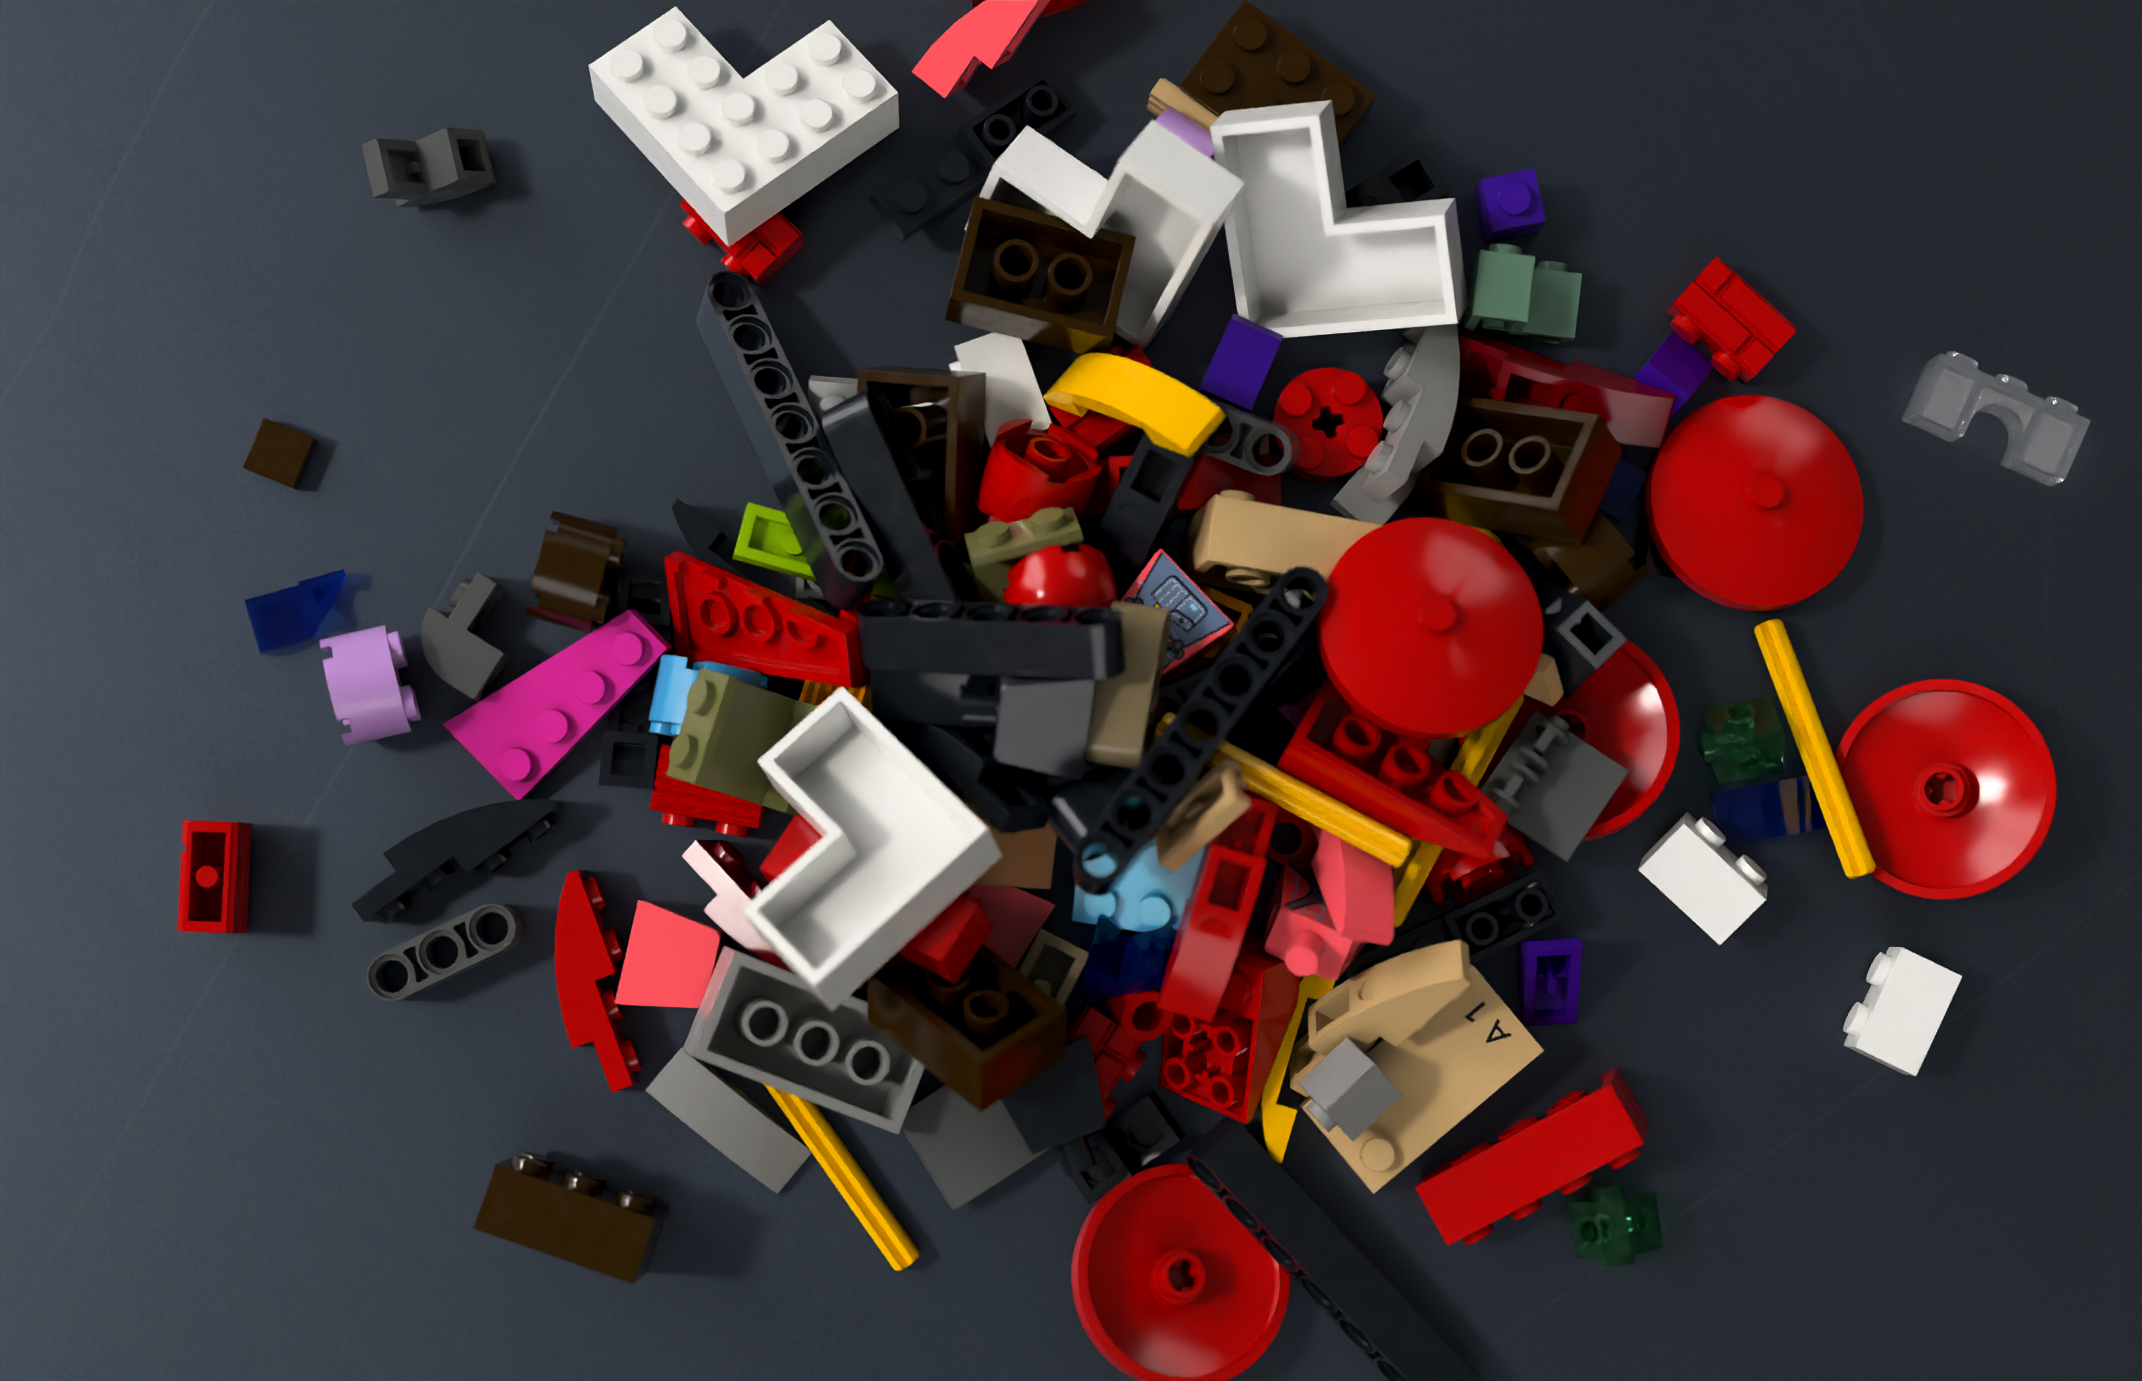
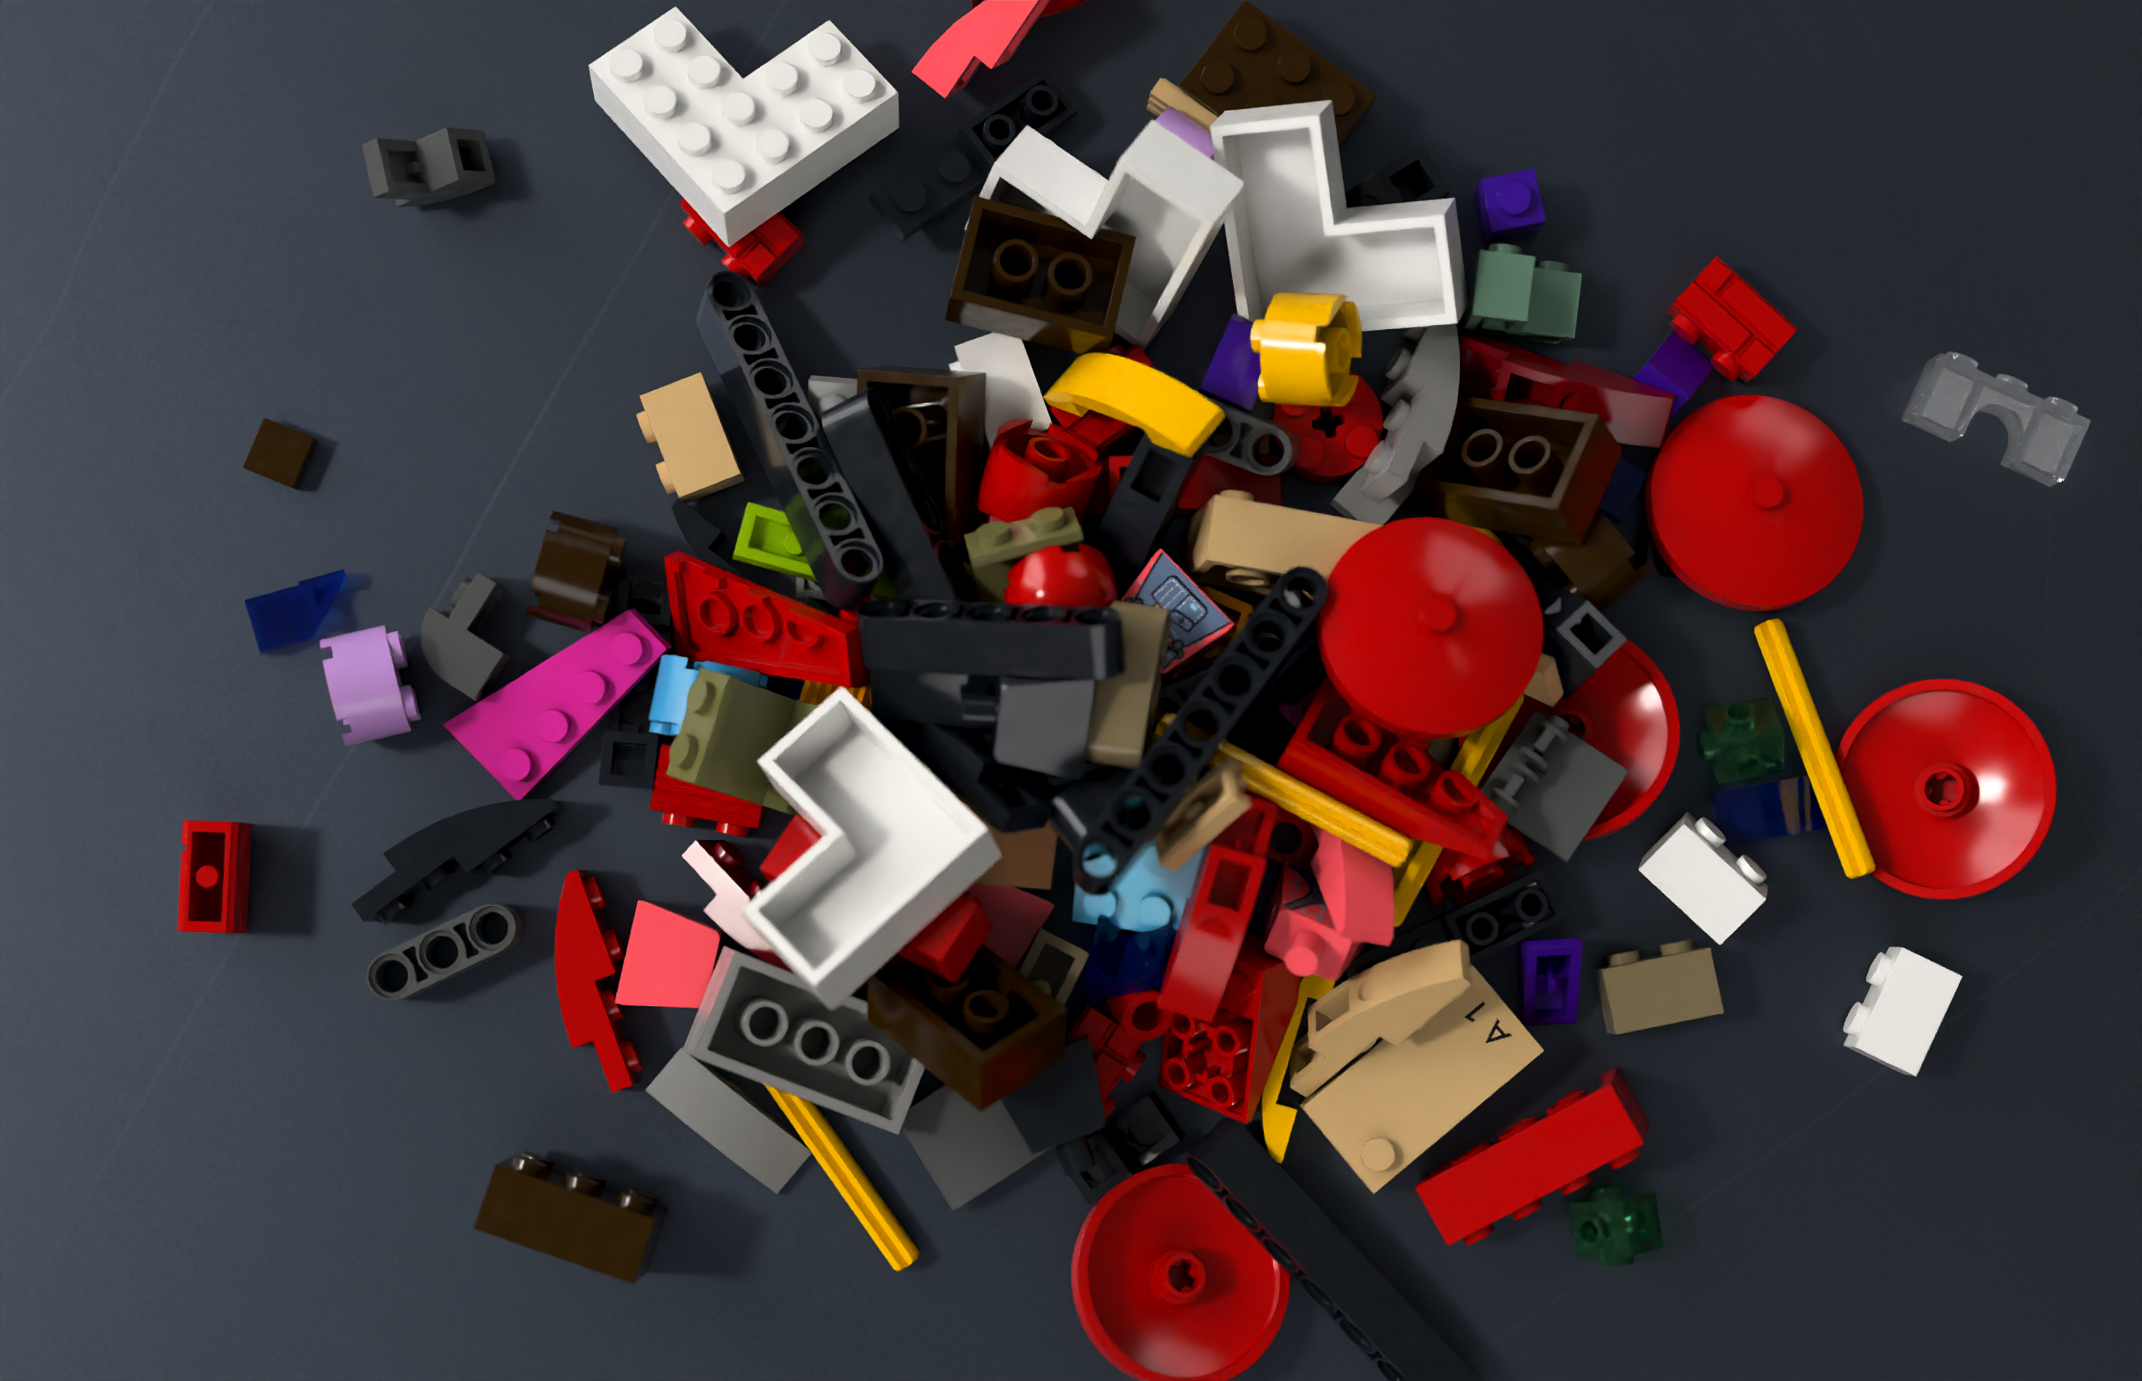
light grey brick [1298,1037,1402,1142] -> none
none -> tan brick [636,372,746,504]
none -> yellow brick [1251,292,1362,407]
none -> dark tan brick [1594,939,1724,1035]

